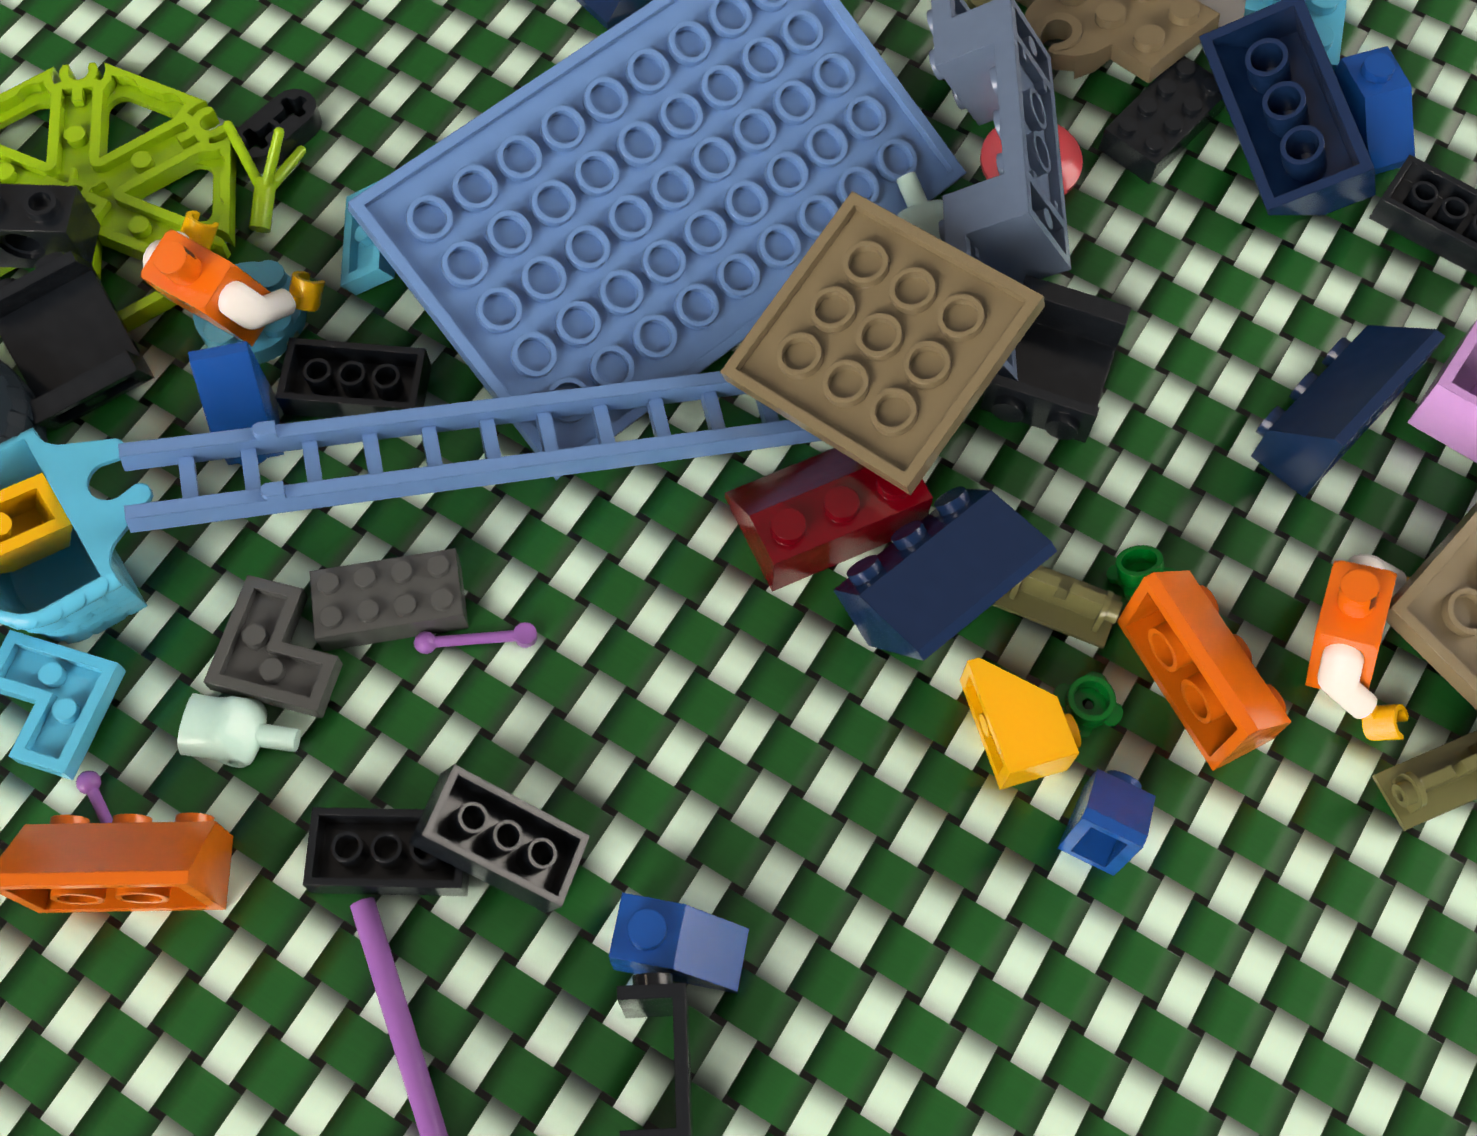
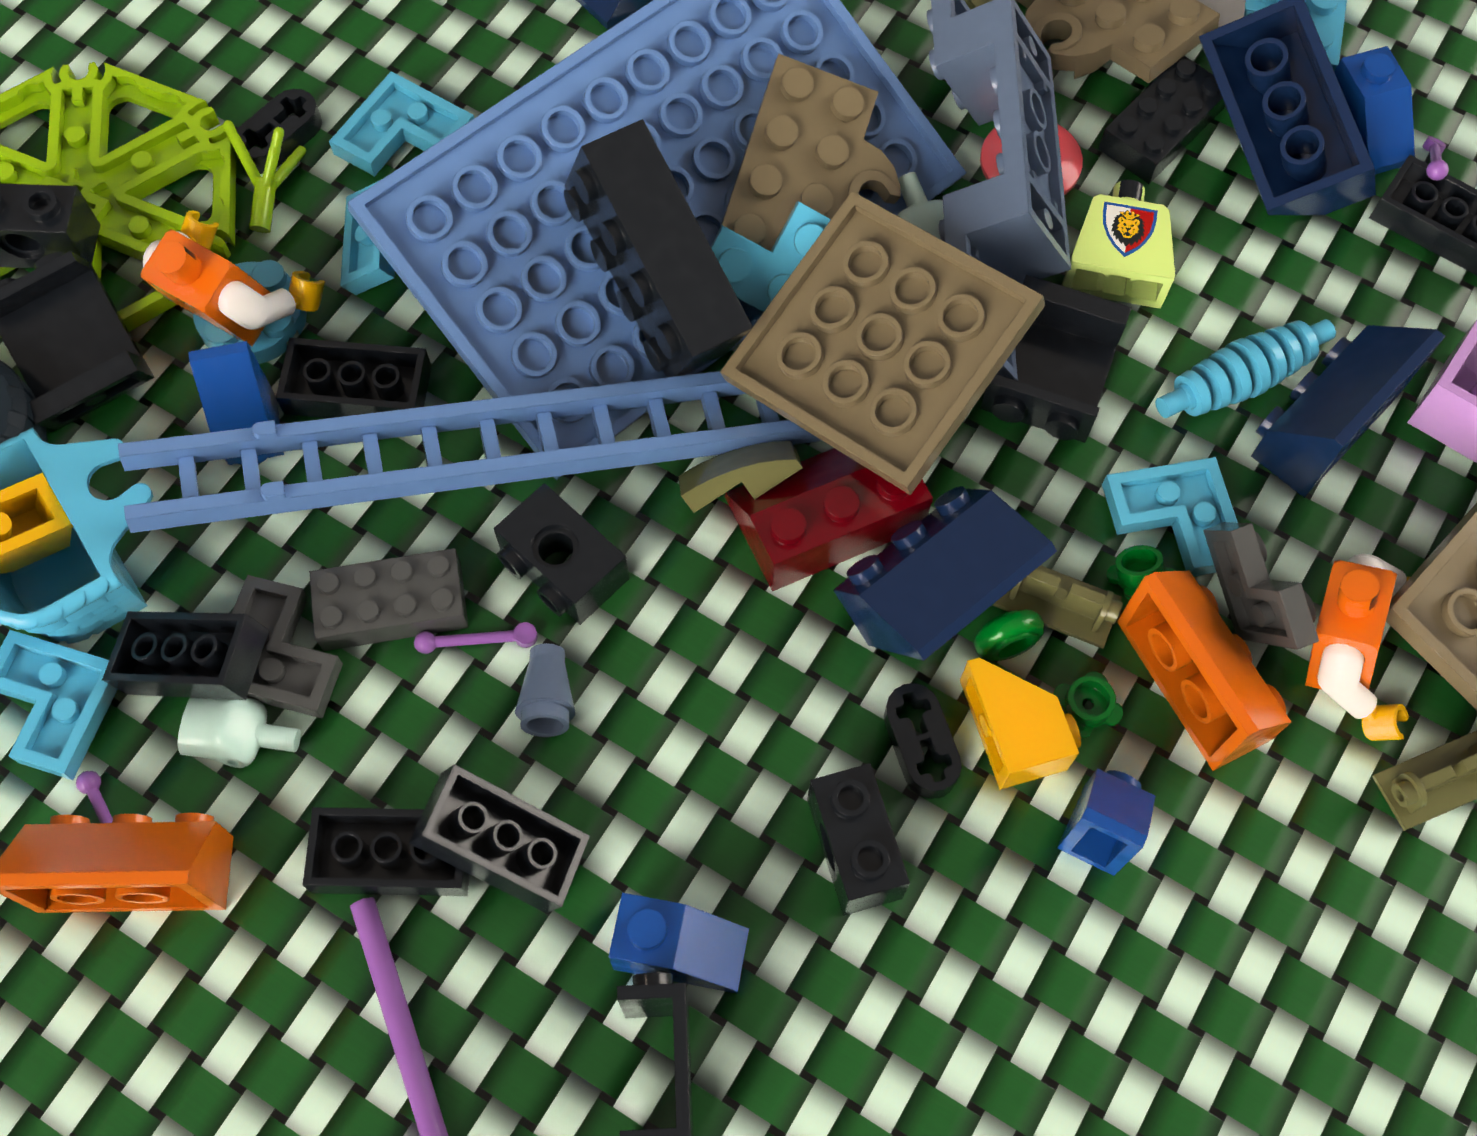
none -> black piece [102,611,269,700]
none -> medium azure plate [329,71,474,177]
none -> black brick [493,483,629,625]
none -> sand blue cone [515,643,576,737]
none -> black brick [564,119,753,377]
none -> olive slope [678,441,803,513]
none -> medium azure plate [711,201,831,312]
none -> dark tan plate [720,54,901,251]
none -> black brick [807,763,910,916]
none -> black beam [884,683,962,799]
none -> green piece [974,609,1044,661]
none -> yellowish green torso [1062,180,1175,309]
none -> medium azure plate [1102,457,1238,576]
none -> medium azure piece [1156,319,1336,418]
none -> dark grey plate [1203,522,1319,650]
none -> medium lavender hinge [1422,136,1449,181]

